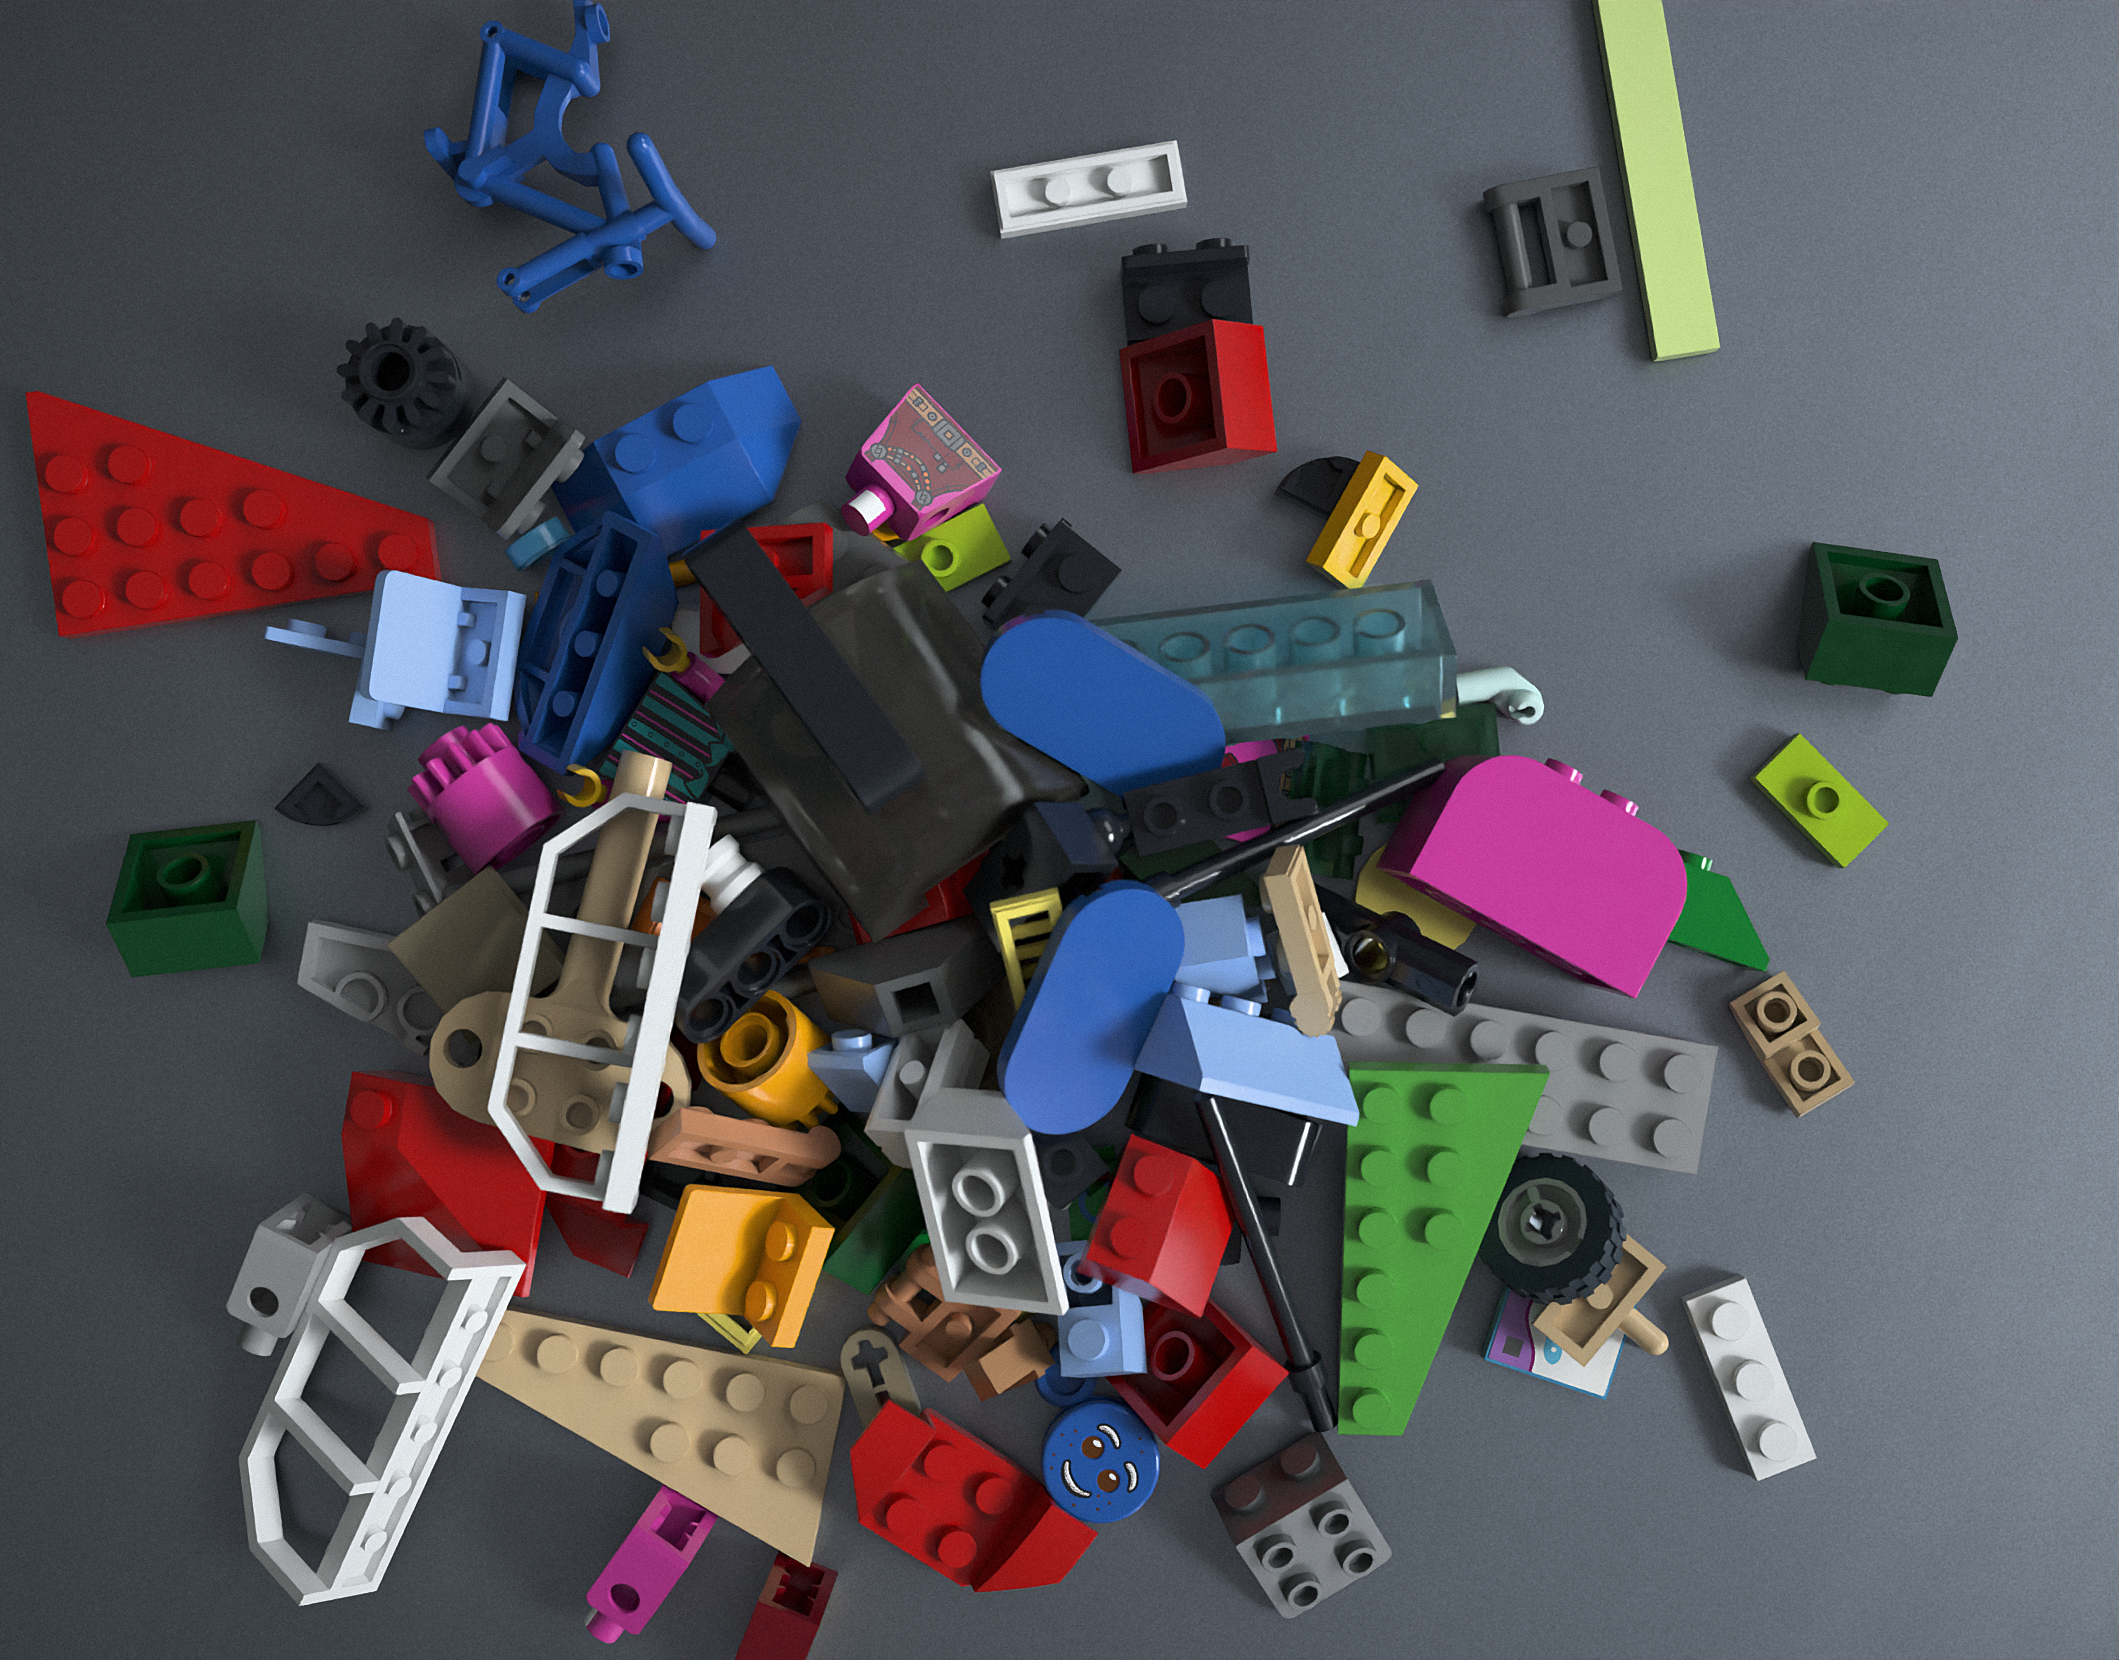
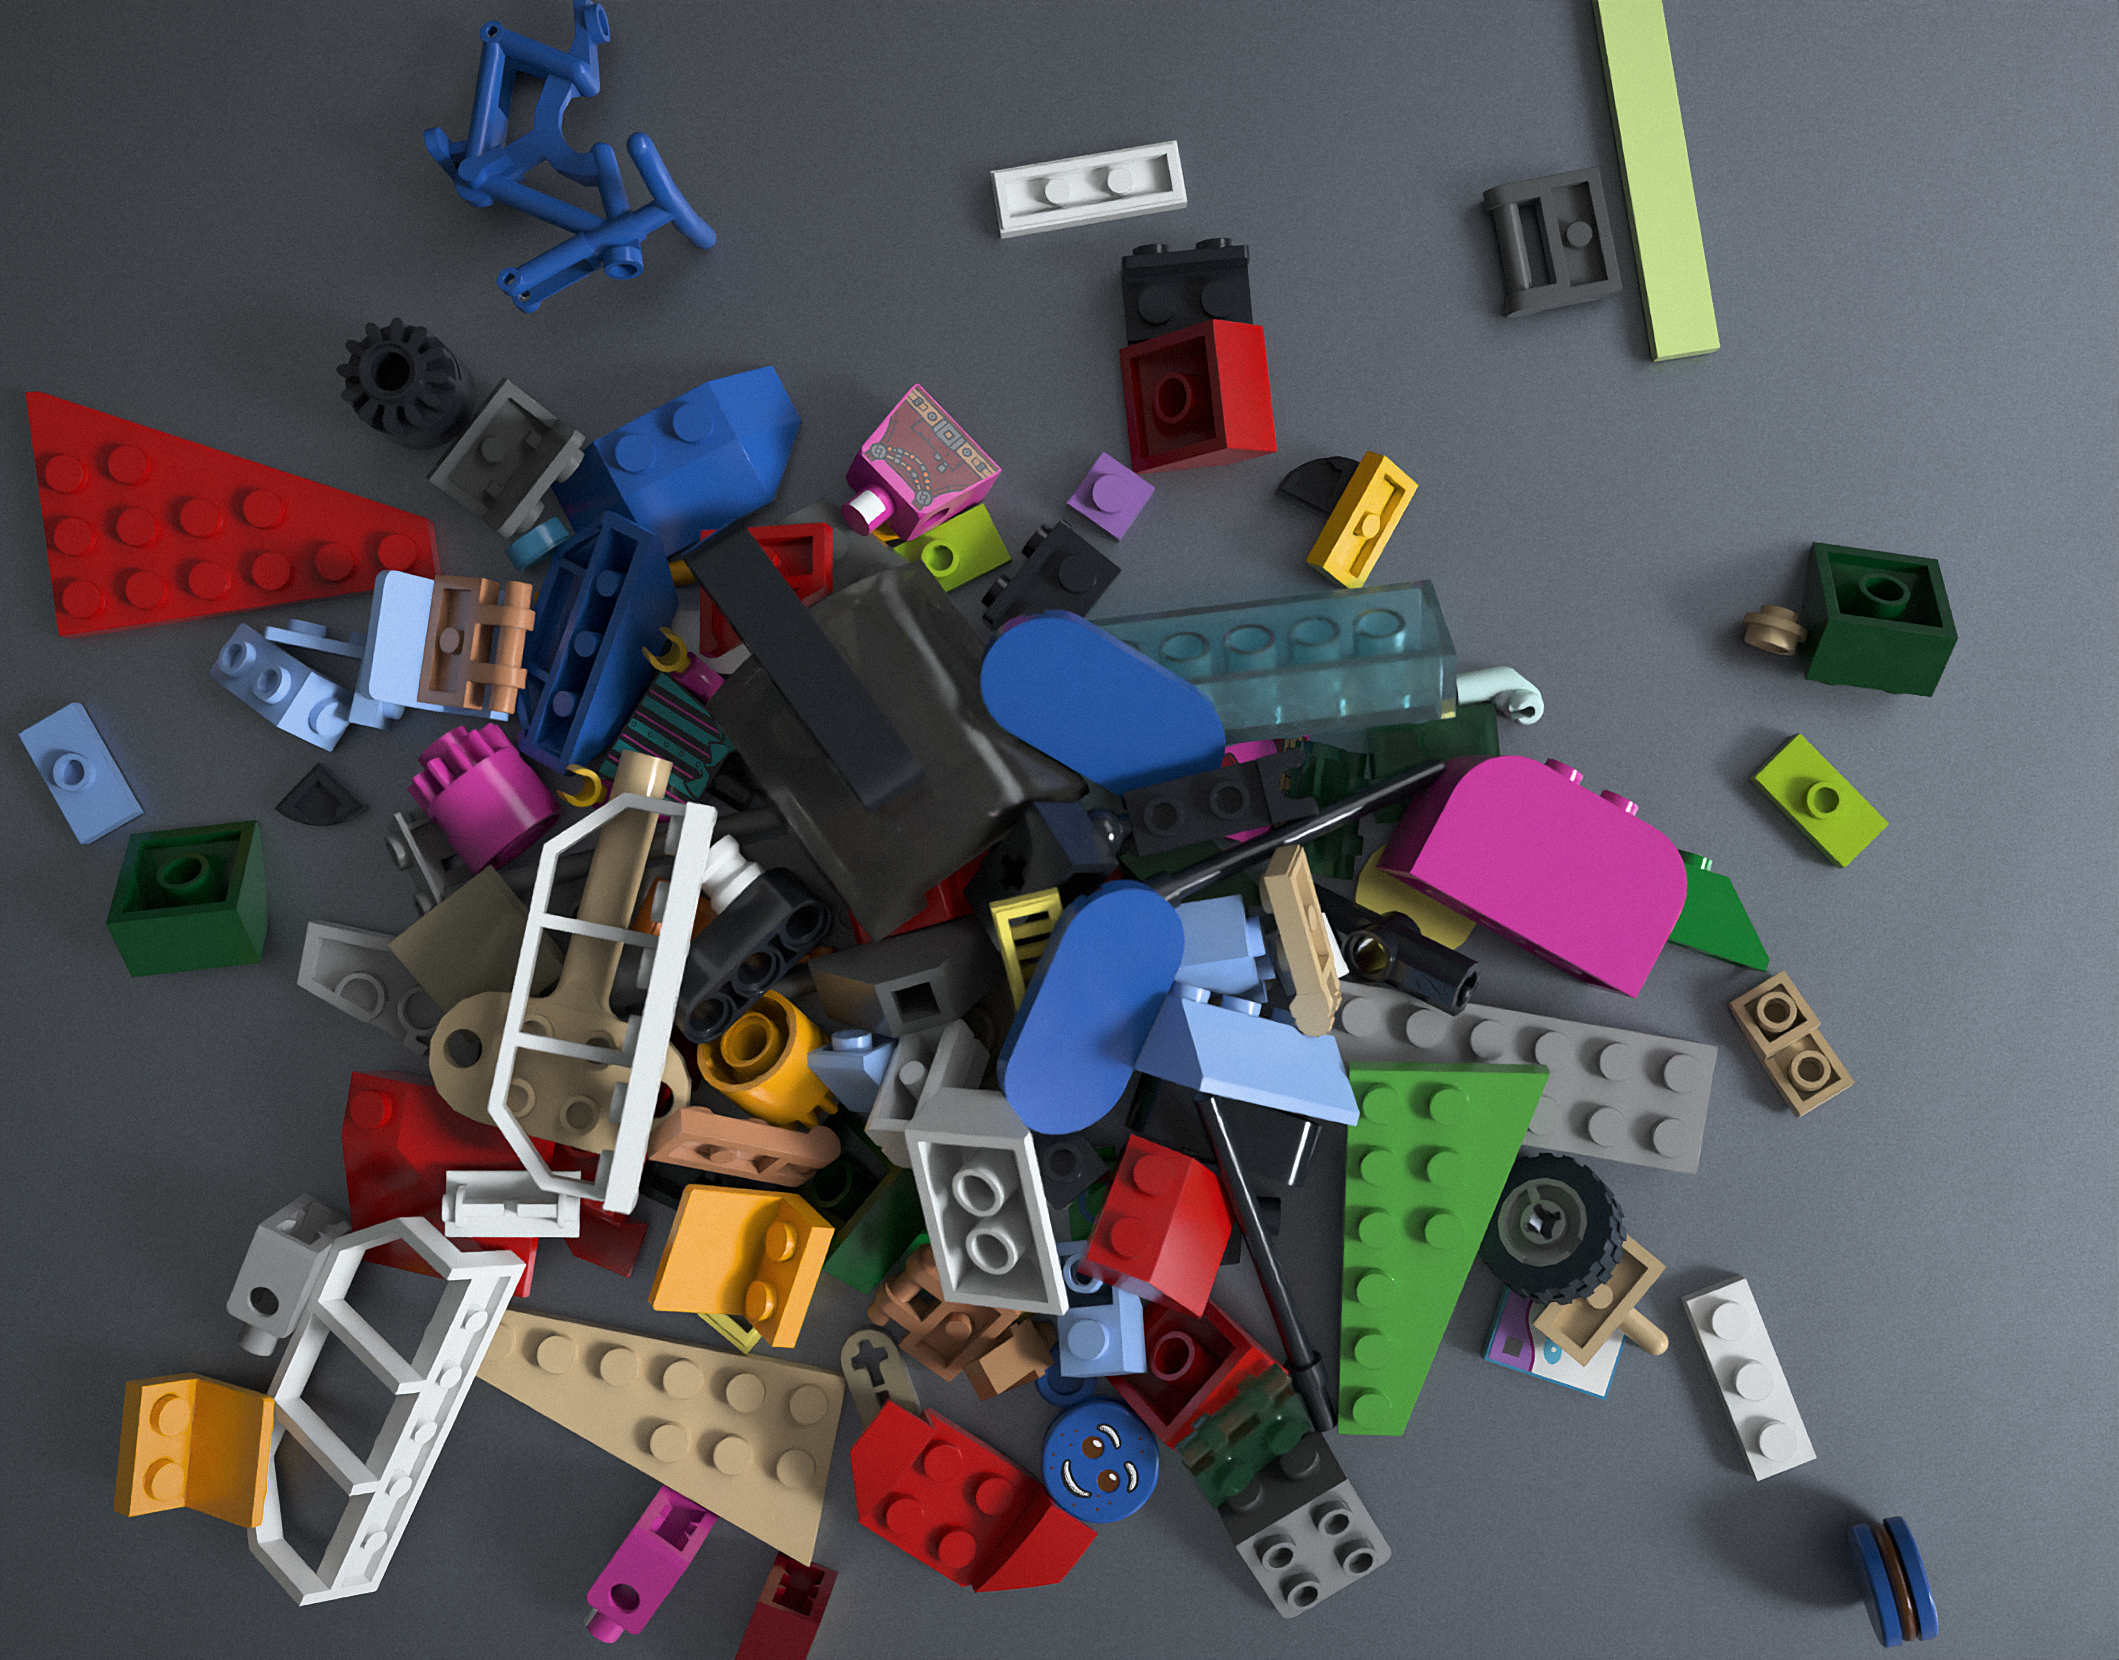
none -> medium blue plate [18,702,144,844]
none -> light orange bracket [113,1372,274,1529]
none -> light blue bracket [209,623,355,752]
none -> nougat plate [417,575,536,714]
none -> white hinge [442,1170,581,1237]
none -> medium lavender plate [1067,451,1155,543]
none -> clear green plate [1174,1362,1313,1509]
none -> tan plate [1742,605,1808,655]
none -> blue head [1847,1516,1939,1648]

